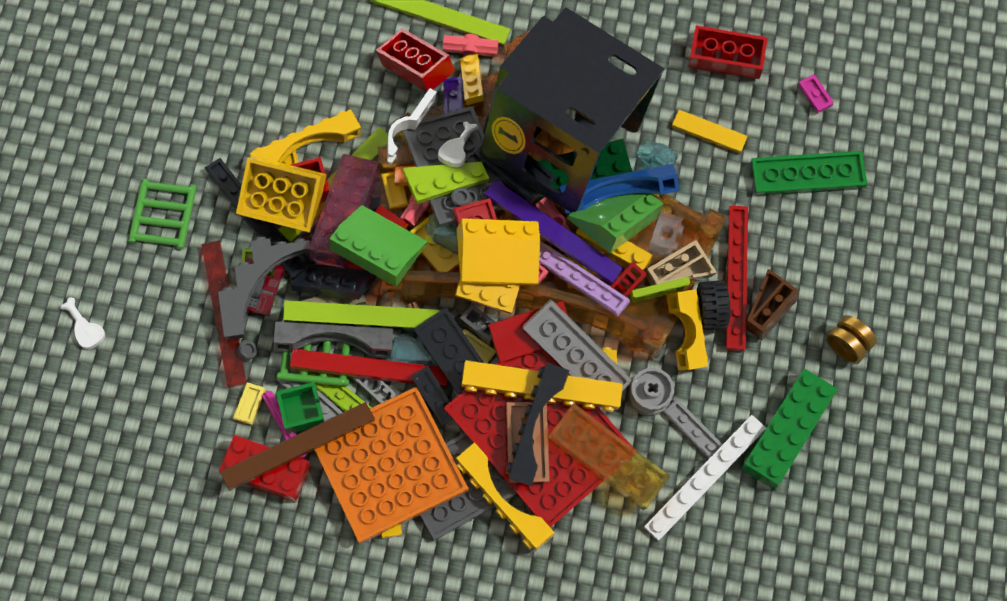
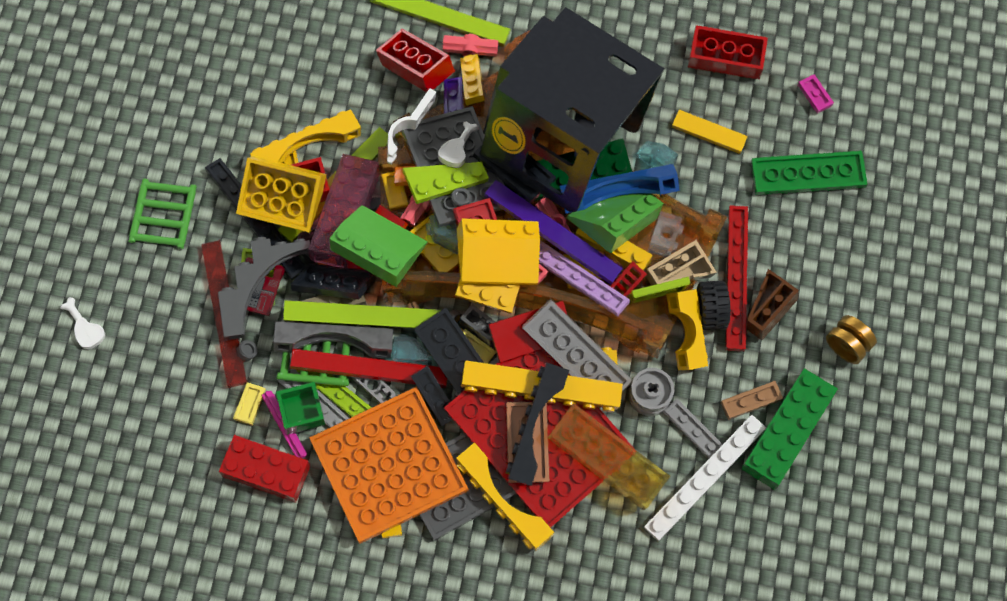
reddish brown tile [220,402,375,491] -> none
none -> medium nougat plate [721,381,783,420]

